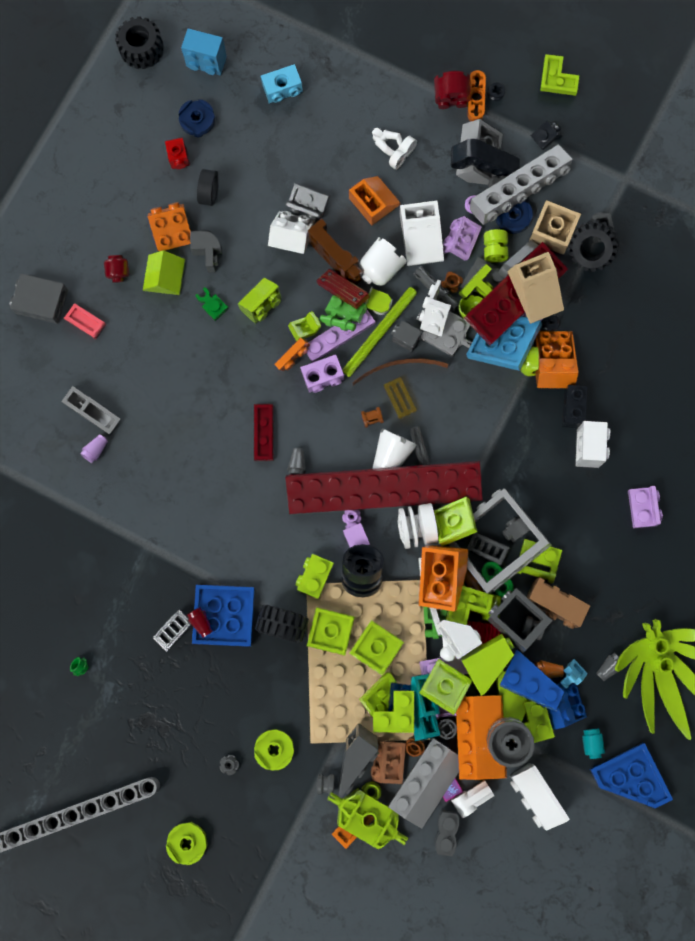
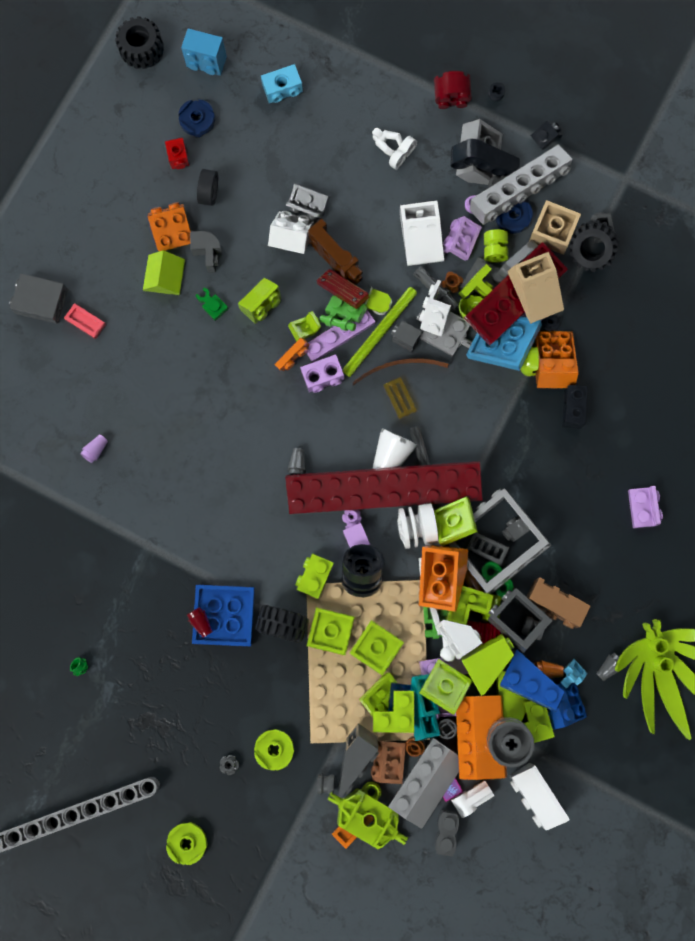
light grey slope [61,386,120,434] -> none
dark red head [104,255,129,283] -> none
slope [153,609,192,652] -> none
dark red tile [254,404,274,461] -> none
orange slope [349,176,401,226] -> none
white cylinder [359,237,407,285] -> none
dark orange bush [361,407,384,428] -> none
orange beam [468,70,486,121] -> none
lime plate [518,539,562,584] -> none
lime plate [540,54,579,96] -> none
white brick [576,421,610,468] -> none
teal brick [582,728,605,759] -> none
blue plate [590,743,673,808] -> none

